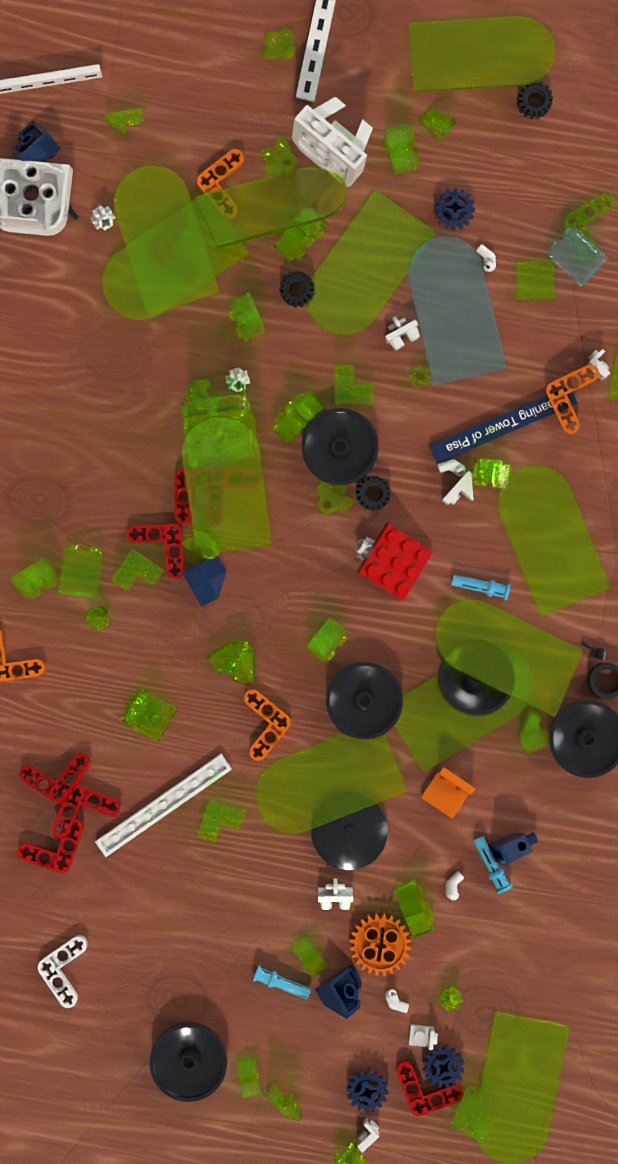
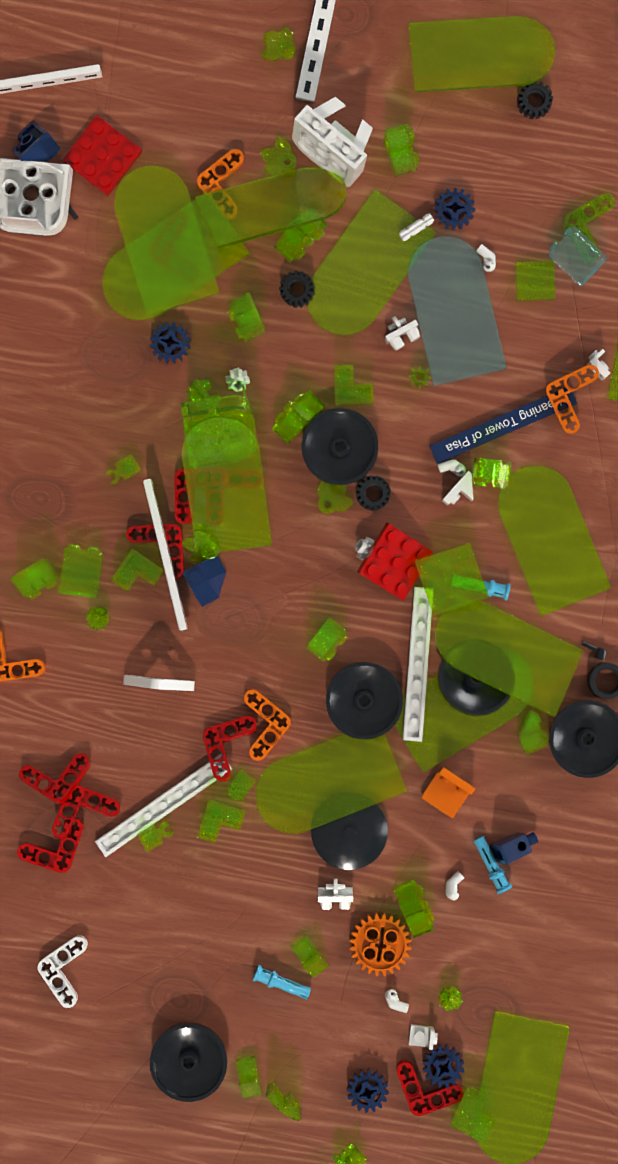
white gear [90,205,115,230] -> none
clear neon green slope [104,108,144,138] -> none
clear neon green slope [121,687,178,741] -> none
clear neon green slope [206,640,256,684] -> none
dark blue slope [315,965,362,1019] -> none
white bracket [357,1118,379,1153] -> none
clear neon green slope [419,107,456,140] -> none
none -> red plate [62,115,143,196]
none -> clear neon green plate [105,454,142,485]
none -> white beam [123,675,195,691]
none -> clear neon green plate [137,821,174,852]
none -> white tile [143,479,188,631]
none -> dark blue gear [150,322,191,364]
none -> red beam [203,716,257,782]
none -> clear neon green bracket [227,769,256,801]
none -> white axle [399,213,434,241]
none -> white tile [403,587,434,742]
none -> clear neon green plate [415,542,488,616]

